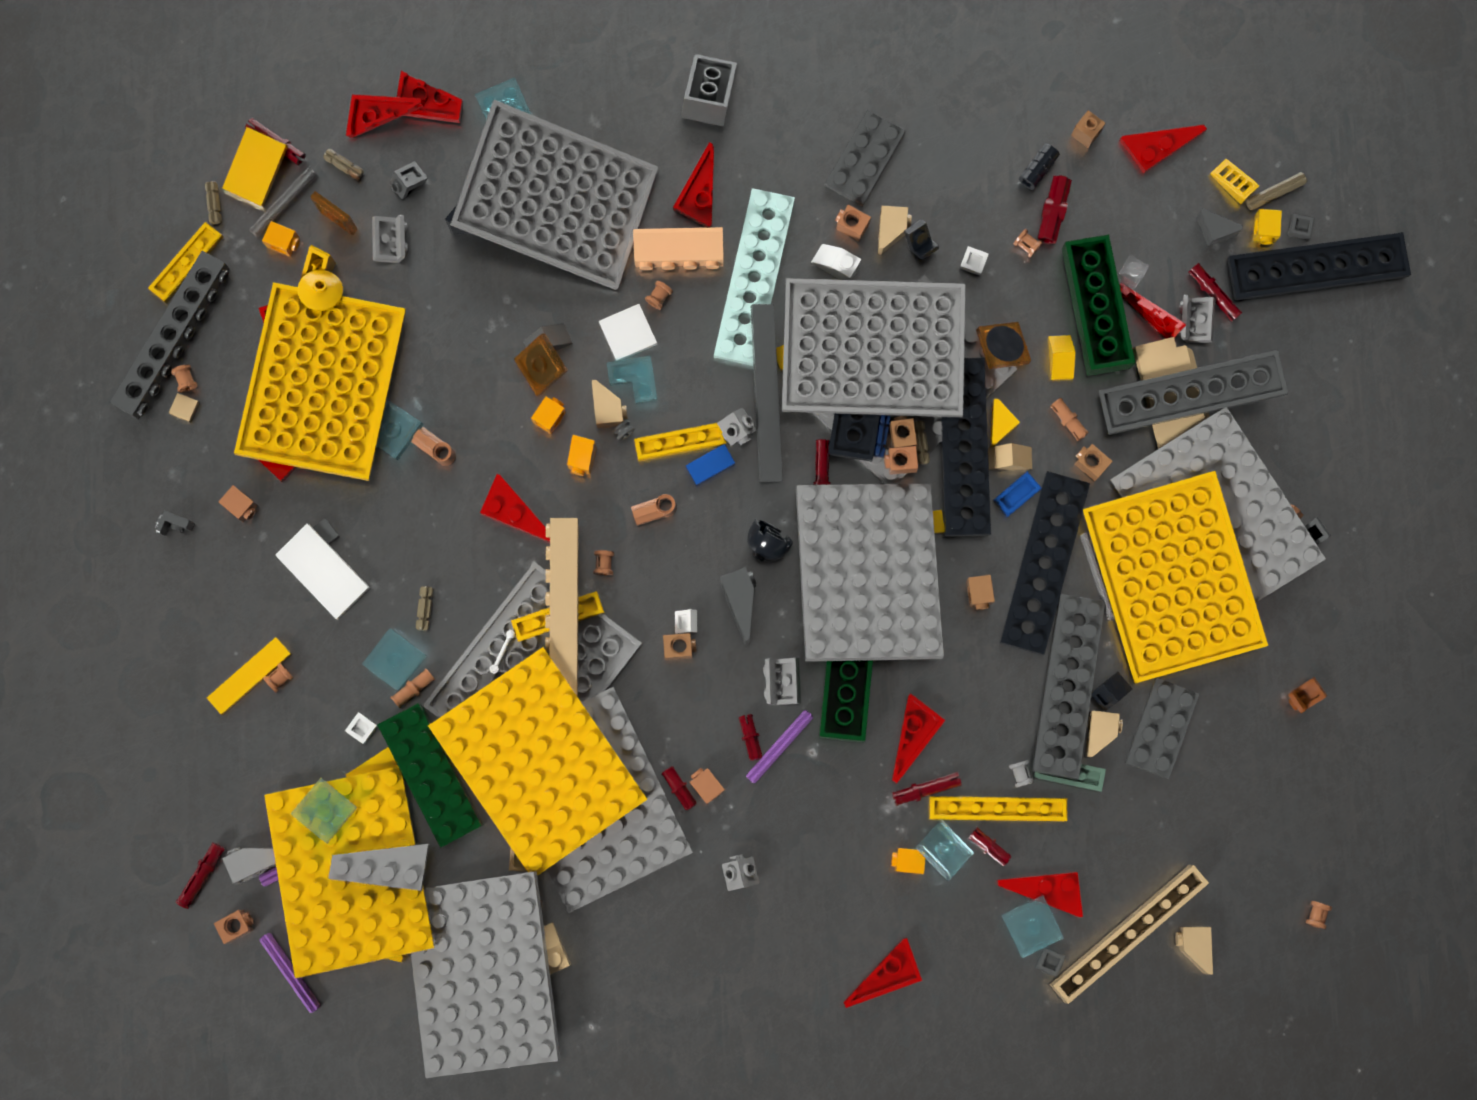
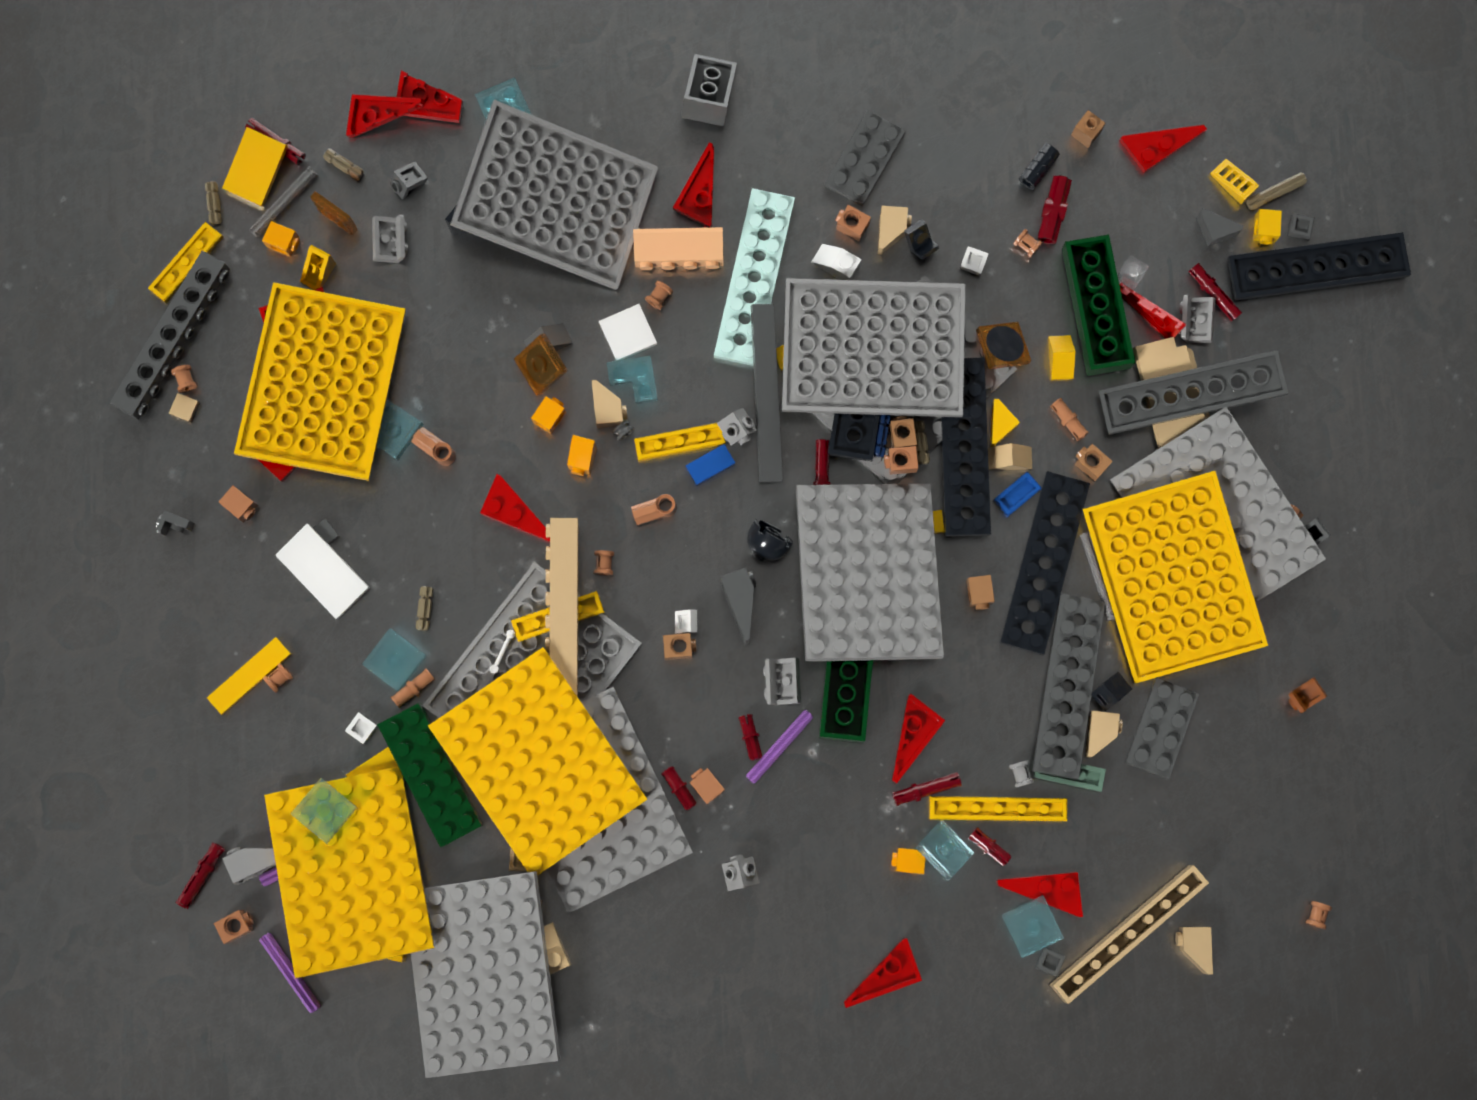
yellow dish [298,270,343,311] -> none
light grey wing [328,844,429,891] -> none

